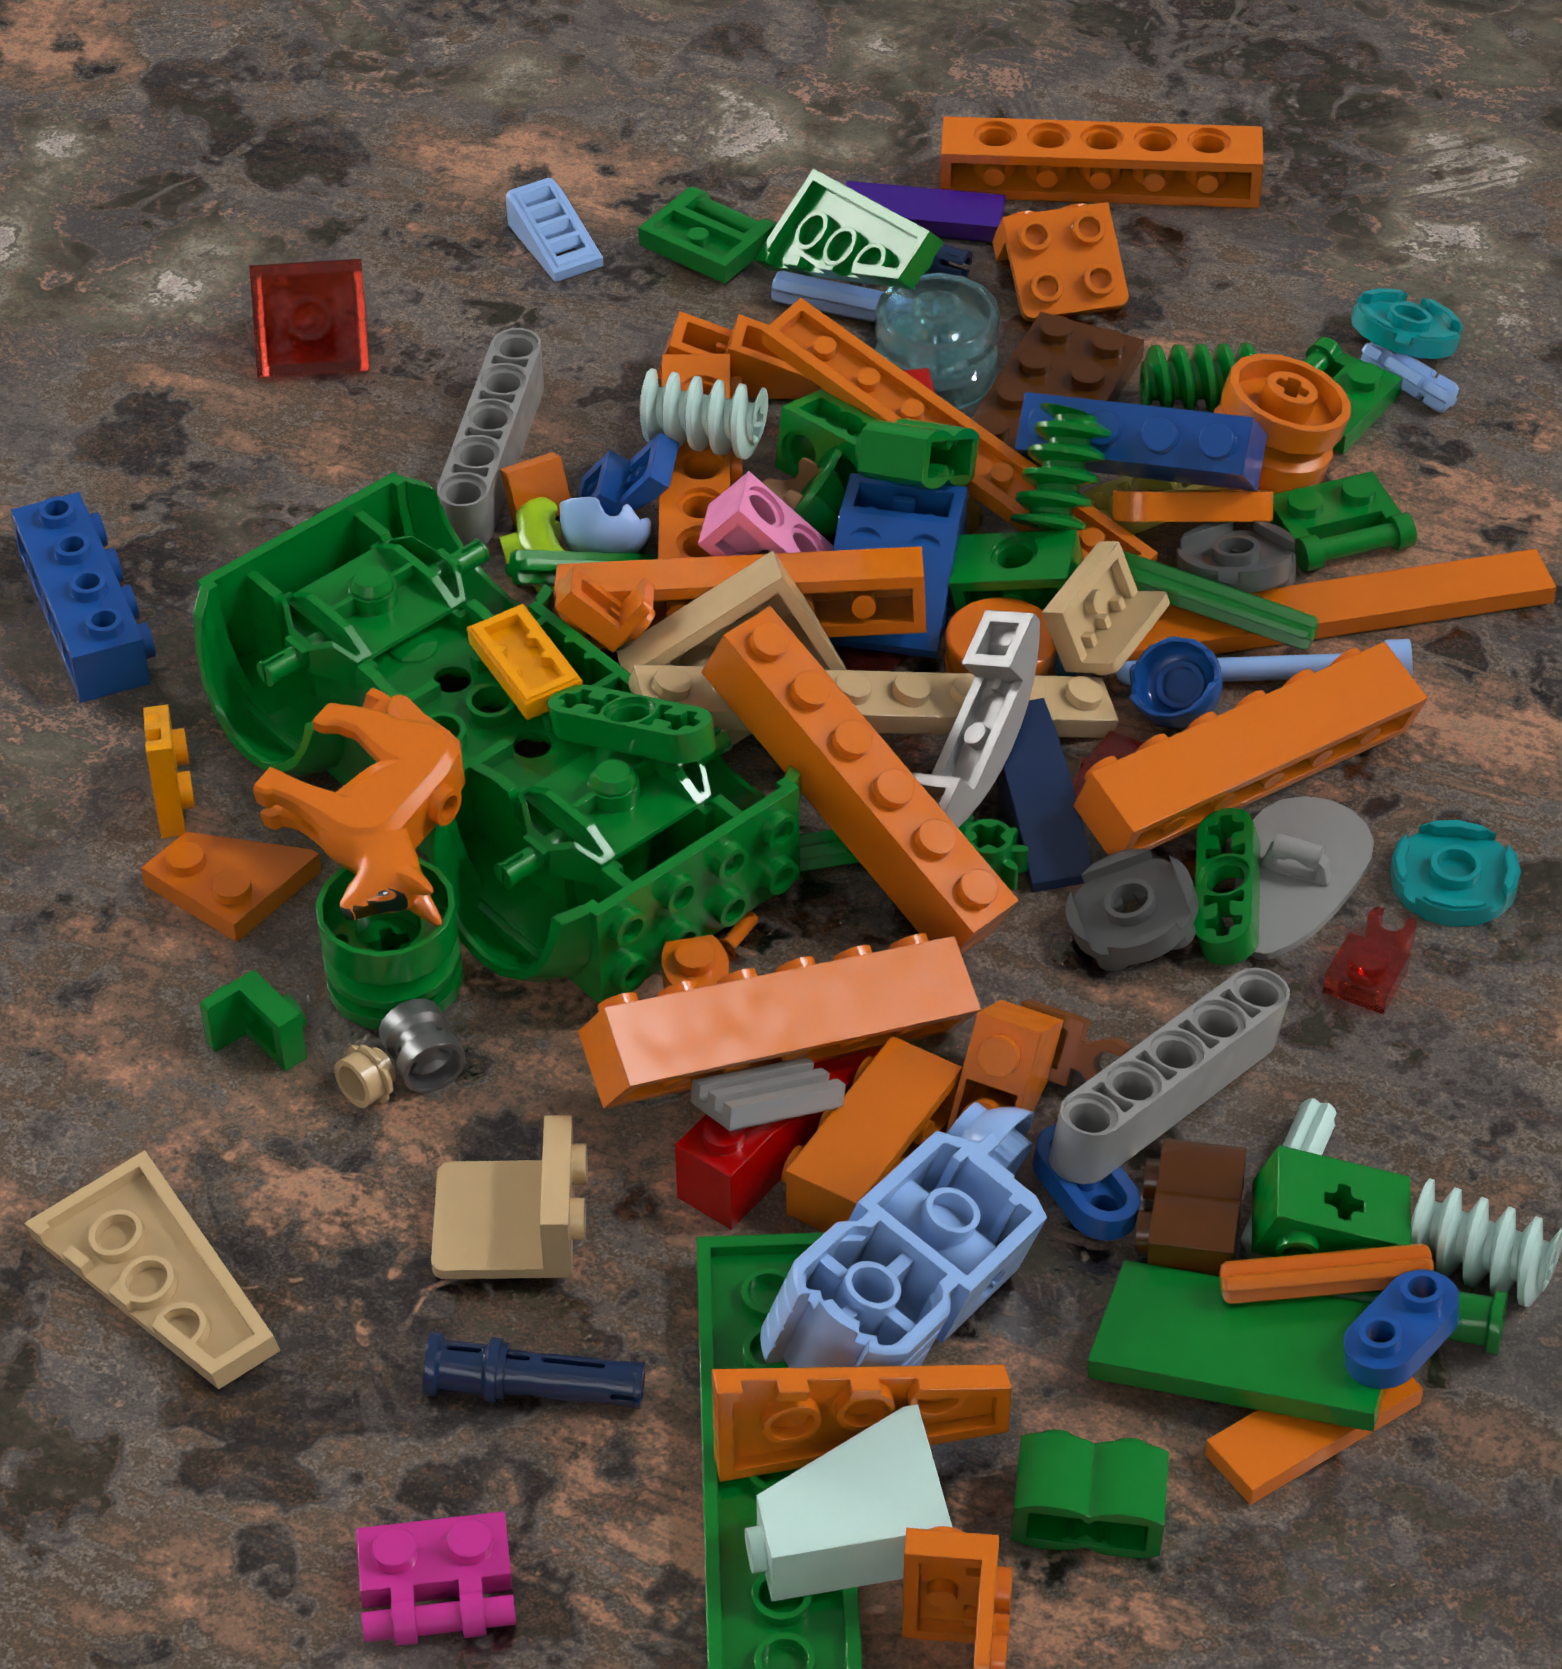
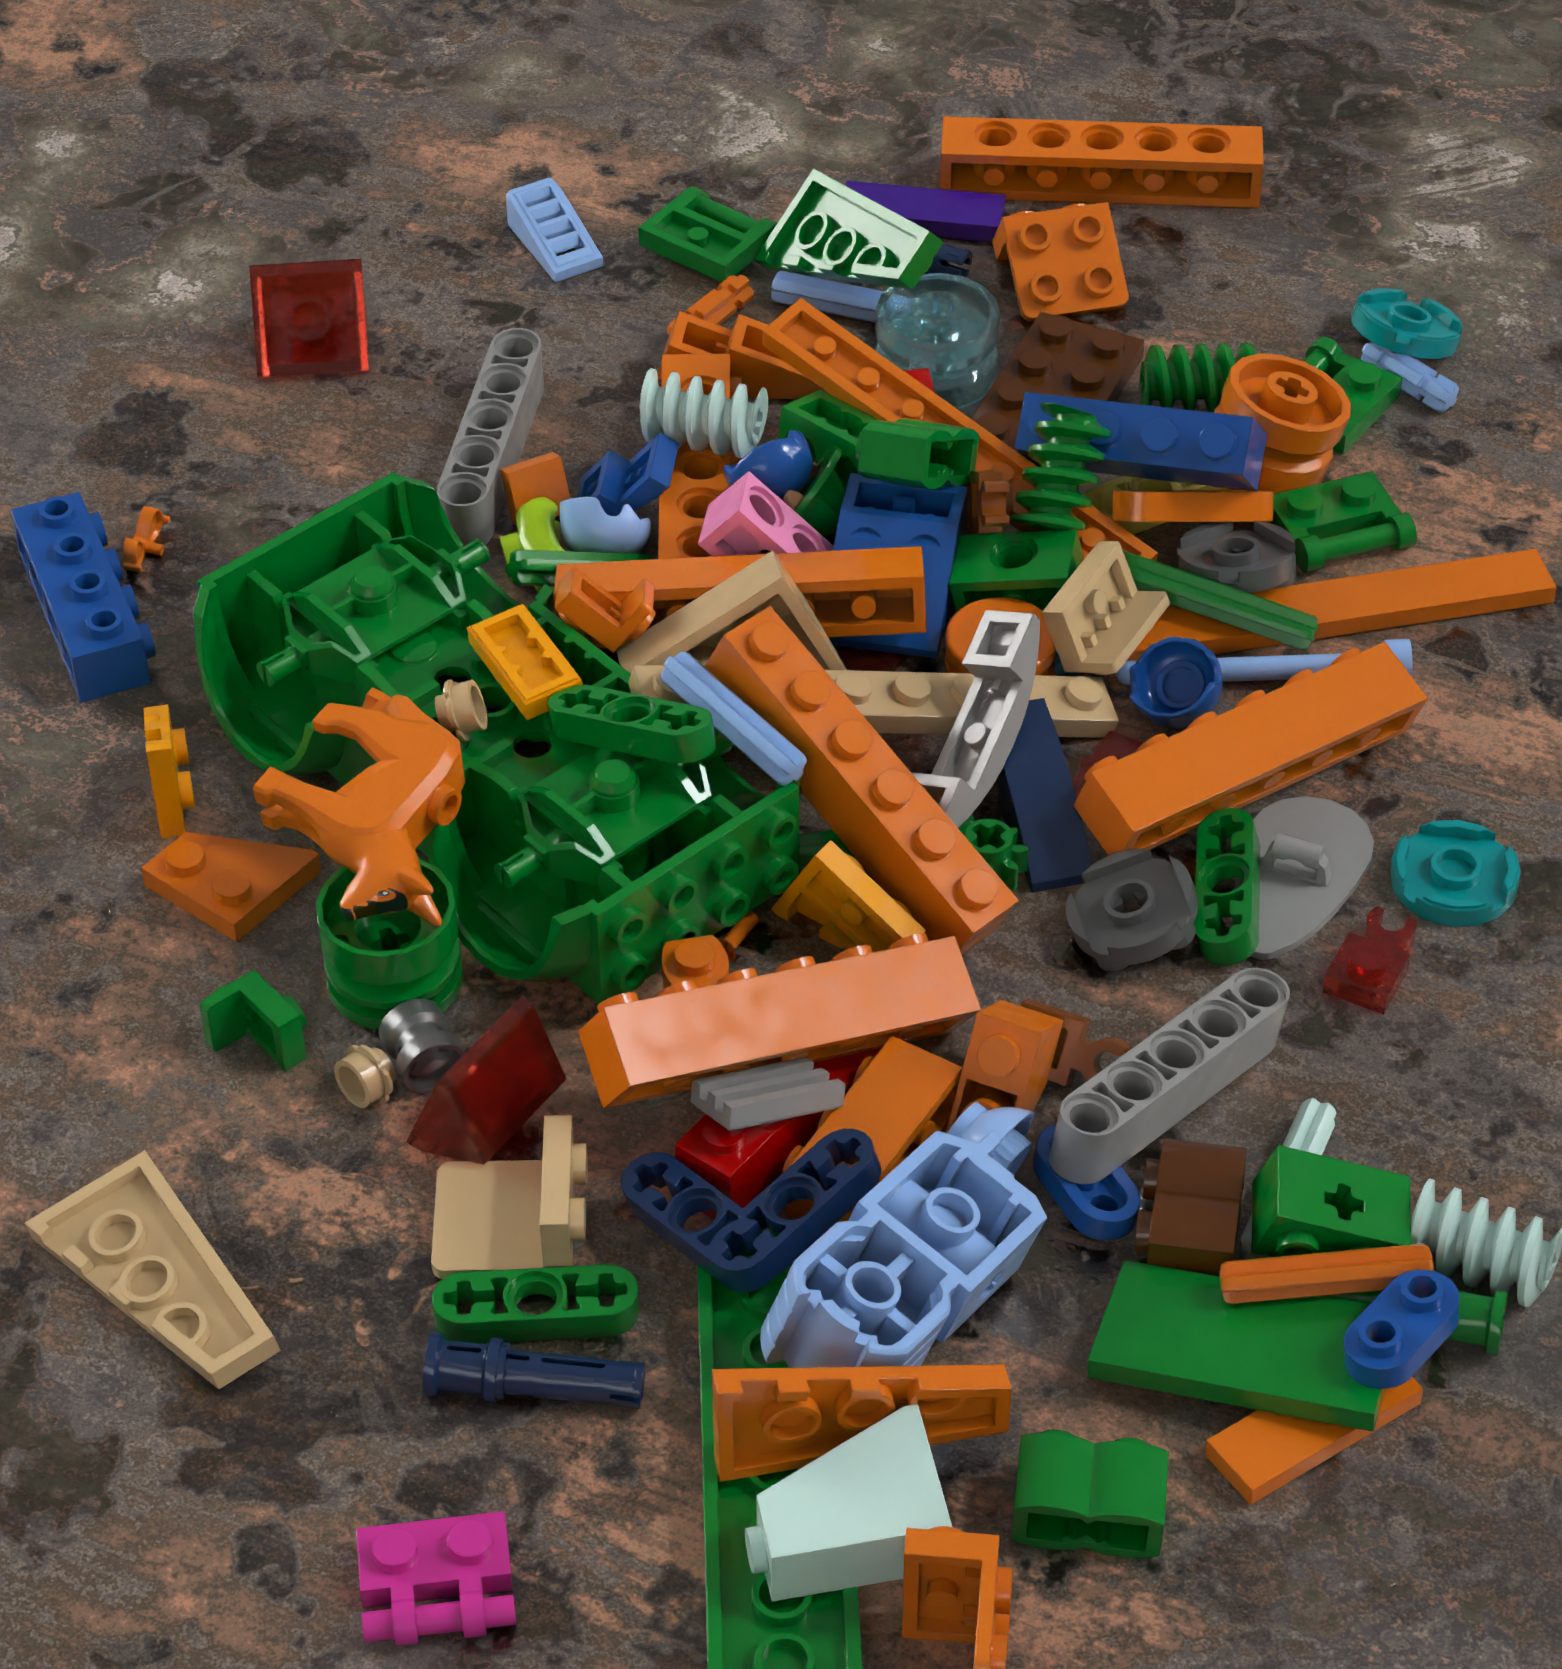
none -> orange piece [123,506,170,573]
none -> clear red slope [406,995,567,1165]
none -> green beam [432,1264,639,1344]
none -> tan plate [435,679,488,742]
none -> dark blue beam [620,1128,882,1292]
none -> light blue axle [660,651,807,786]
none -> orange axle [667,275,755,335]
none -> blue hair [723,430,813,500]
none -> light orange wing [771,840,926,952]
none -> dark orange plate [970,470,1013,533]

